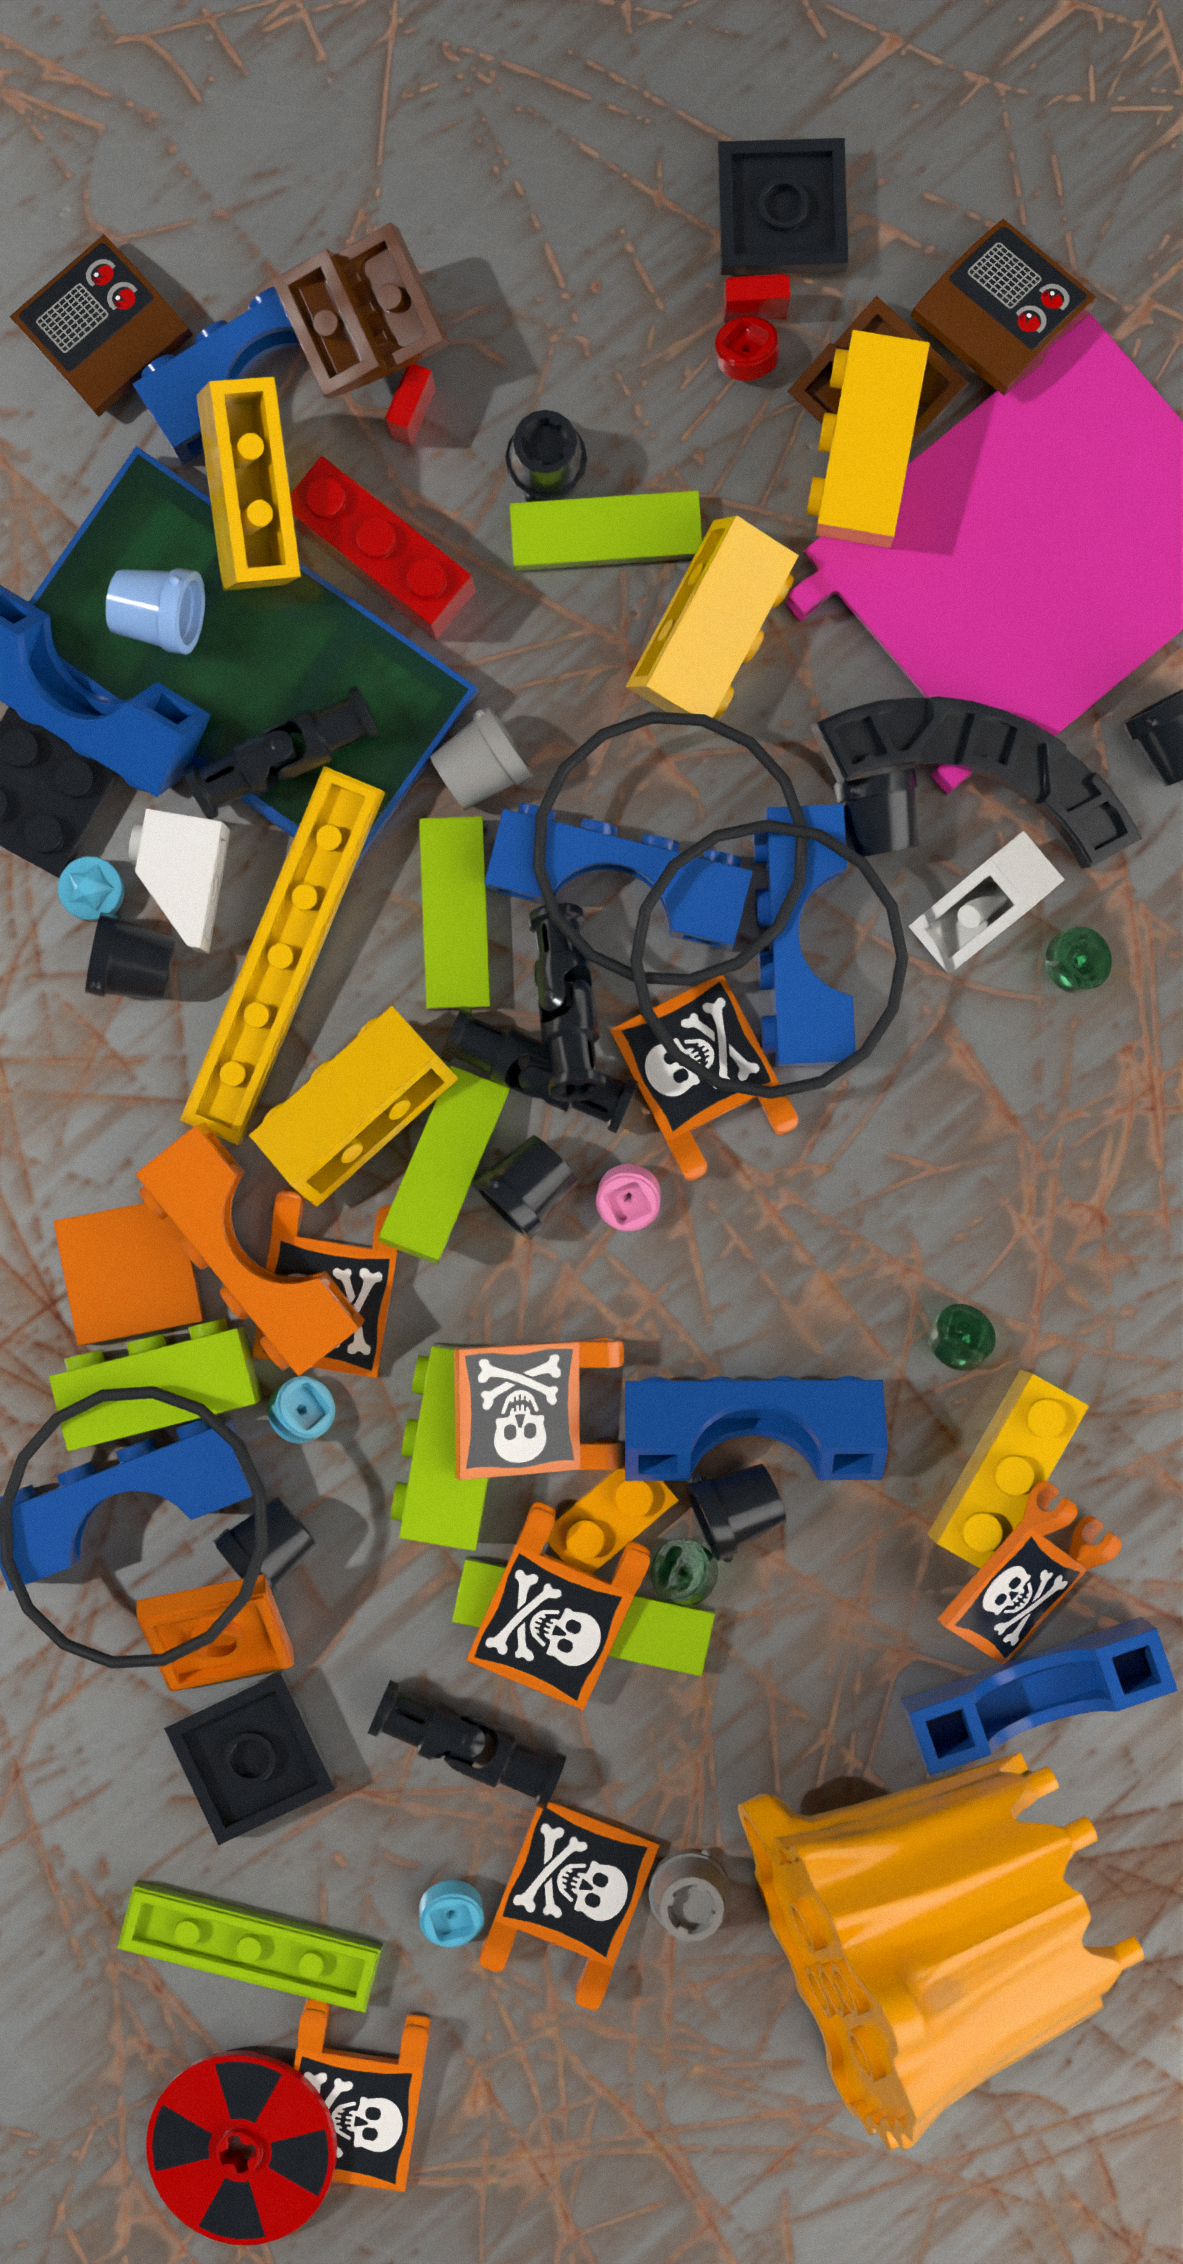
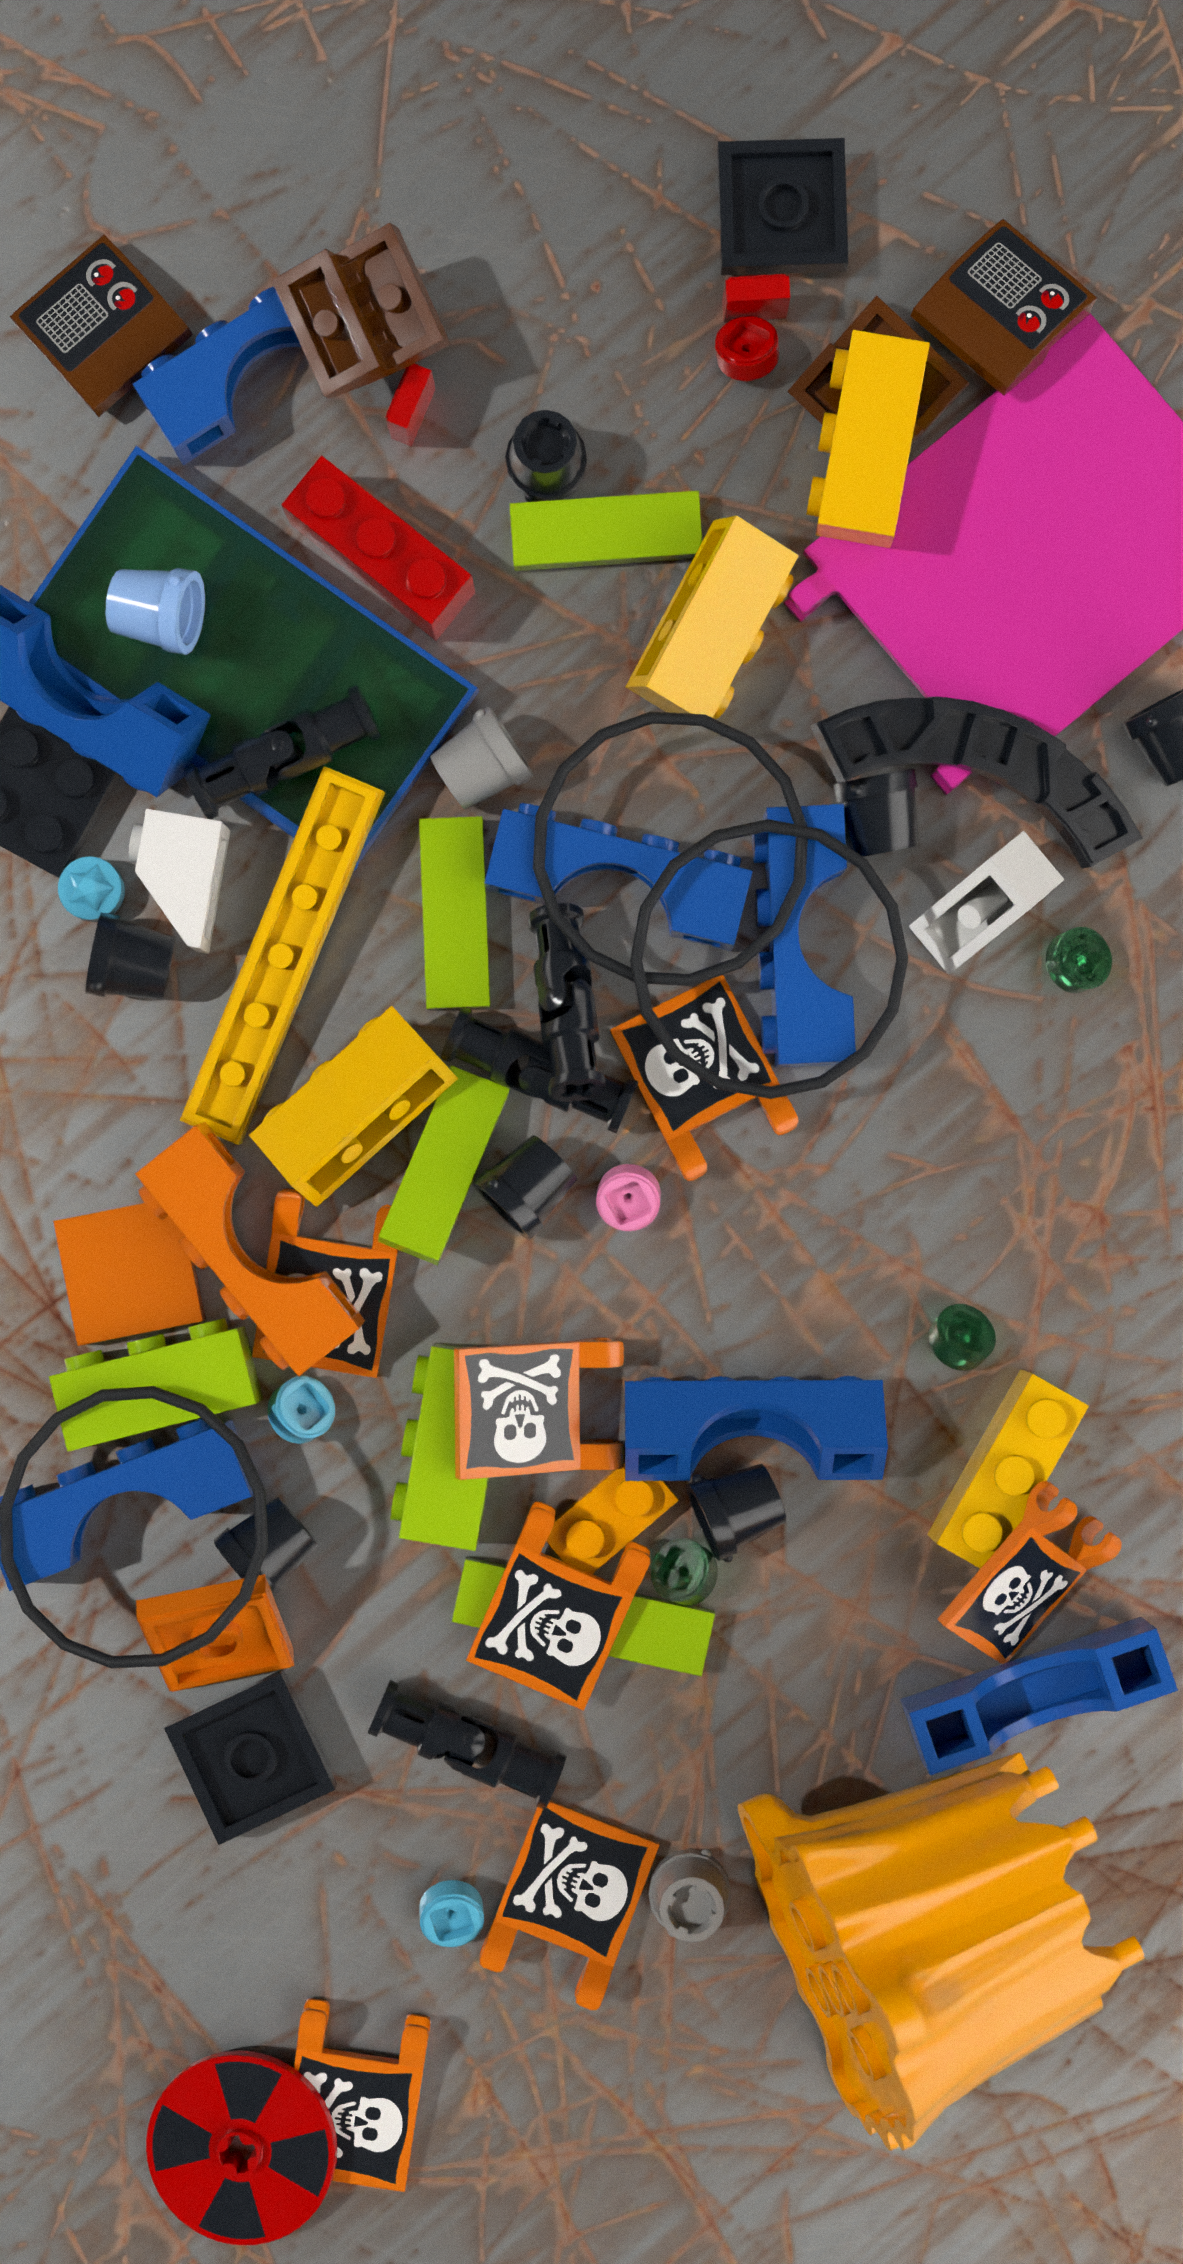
lime tile [117,1881,383,2013] -> none
yellow brick [196,377,301,591] -> none

